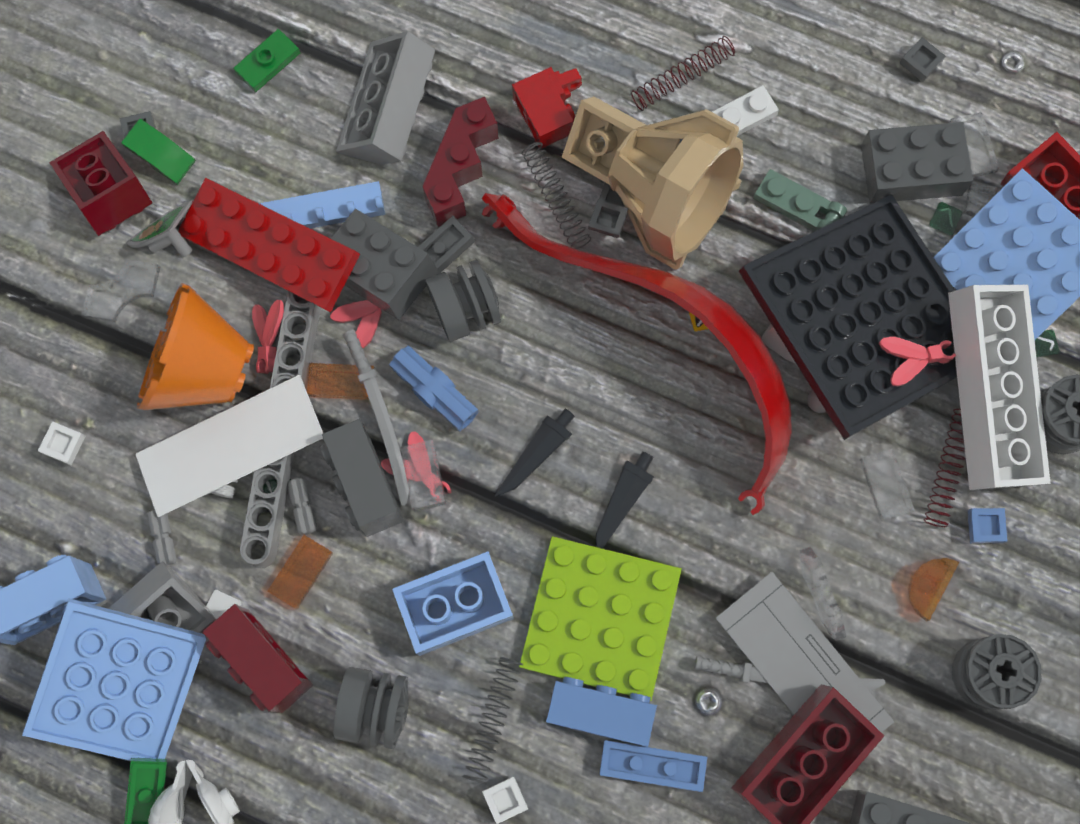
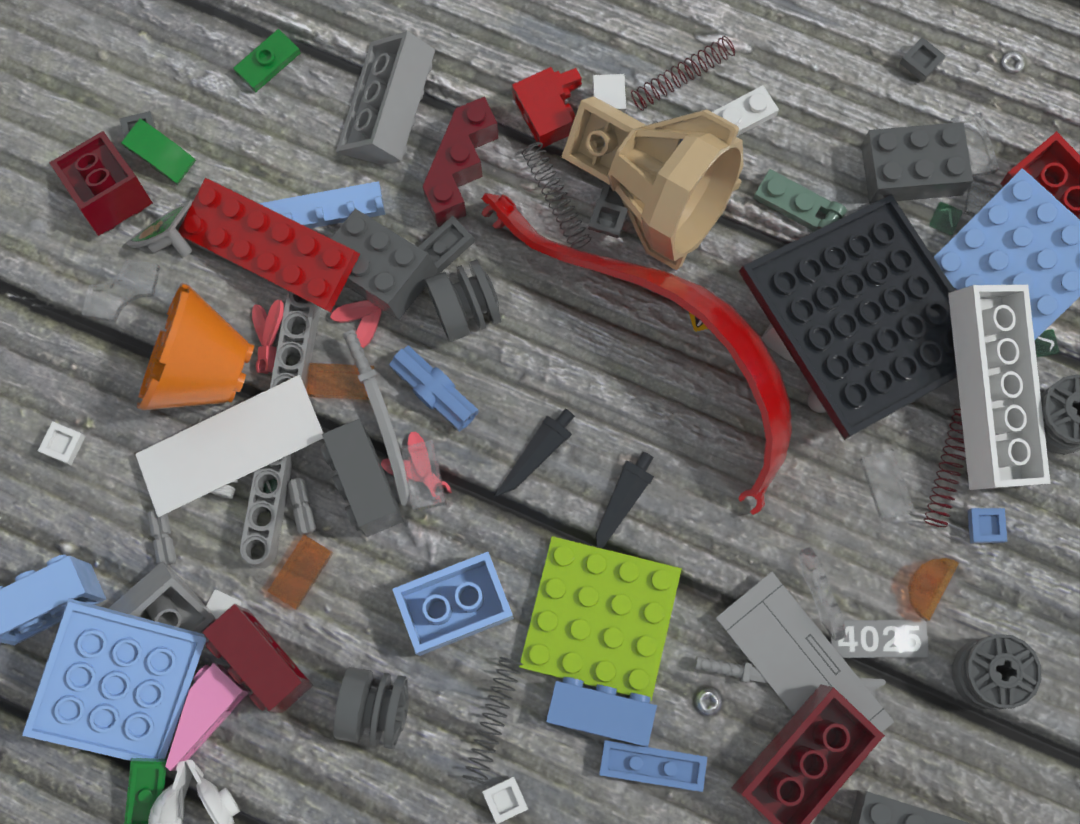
coral piece [879,337,956,386] -> none
none -> bright pink slope [165,663,250,771]
none -> white brick [592,74,626,114]
none -> light grey sticker [830,620,929,658]

